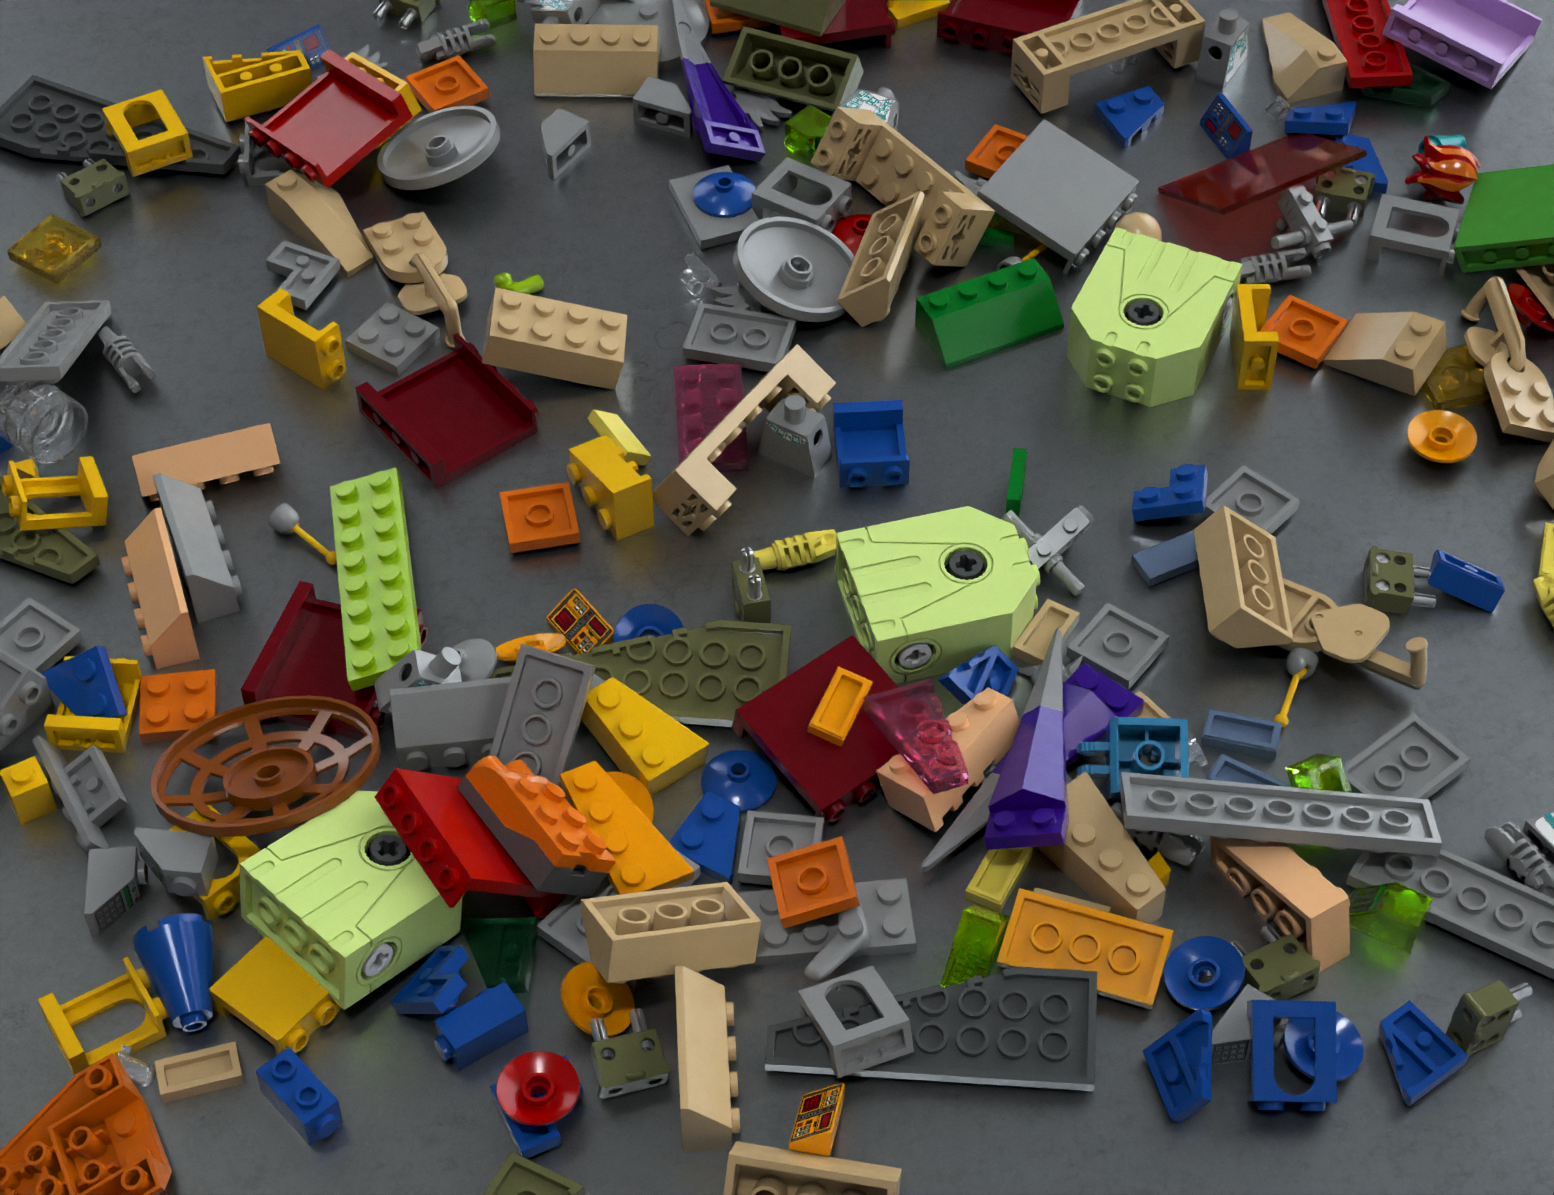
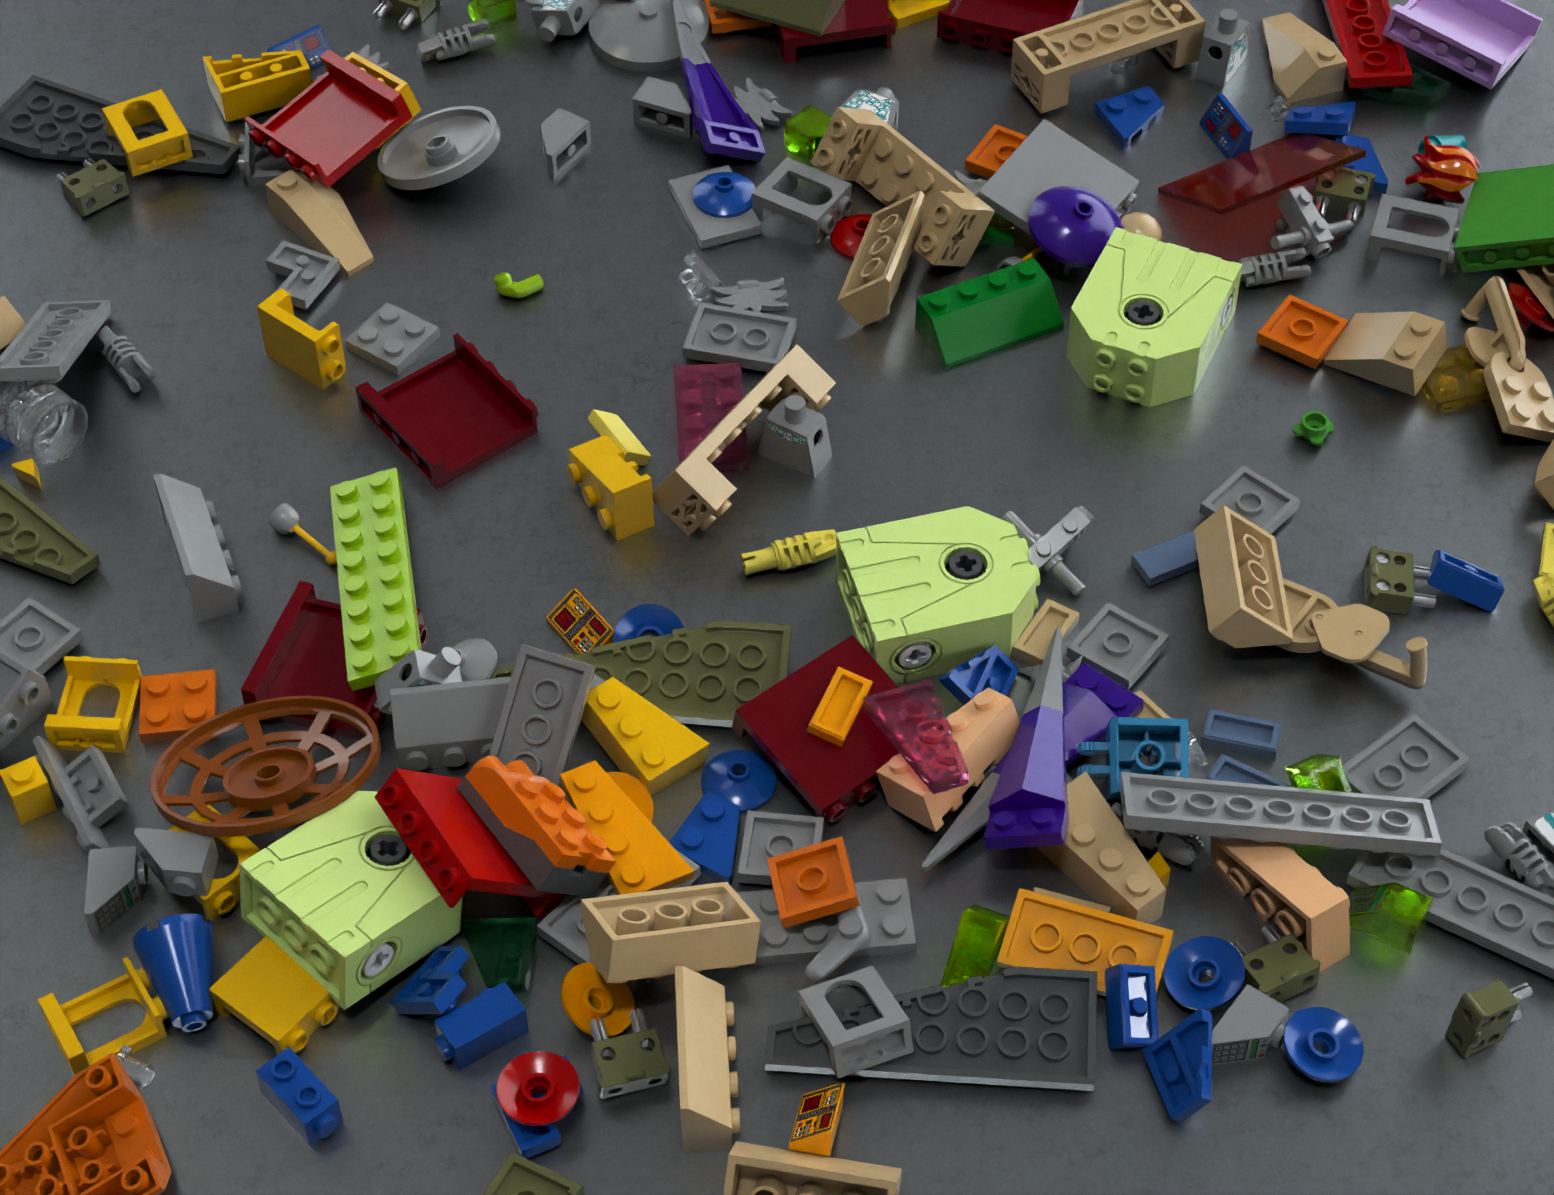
yellow panel [1,456,108,531] -> none
clear yellow plate [7,213,102,284] -> none
blue wing [40,646,127,718] -> none
light nougat slope [121,507,200,670] -> none
light nougat slope [131,423,280,502] -> none
tan tile [154,1041,244,1103] -> none
tan plate [363,211,468,349] -> none
orange plate [405,55,490,113] -> none
tan brick [482,287,627,390] -> none
light orange dish [495,633,566,663] -> none
orange plate [499,482,580,553] -> none
tan slope [533,24,660,98] -> none
olive slope [722,26,864,112] -> none
olive piece [732,547,771,623] -> none
light grey dish [733,216,855,322] -> none
blue panel [833,400,910,488] -> none
light yellow tile [965,847,1033,913] -> none
green tile [1005,448,1027,517] -> none
blue plate [1132,464,1208,522] -> none
yellow panel [1229,284,1279,390] -> none
blue panel [1247,1000,1337,1111] -> none
hinge [1273,647,1318,728] -> none
blue wing [1378,1000,1468,1106] -> none
light orange dish [1407,410,1477,463] -> none
none -> dark purple dish [1028,186,1124,267]
none -> blue slope [1105,964,1159,1050]
none -> bright green plate [1293,411,1335,445]

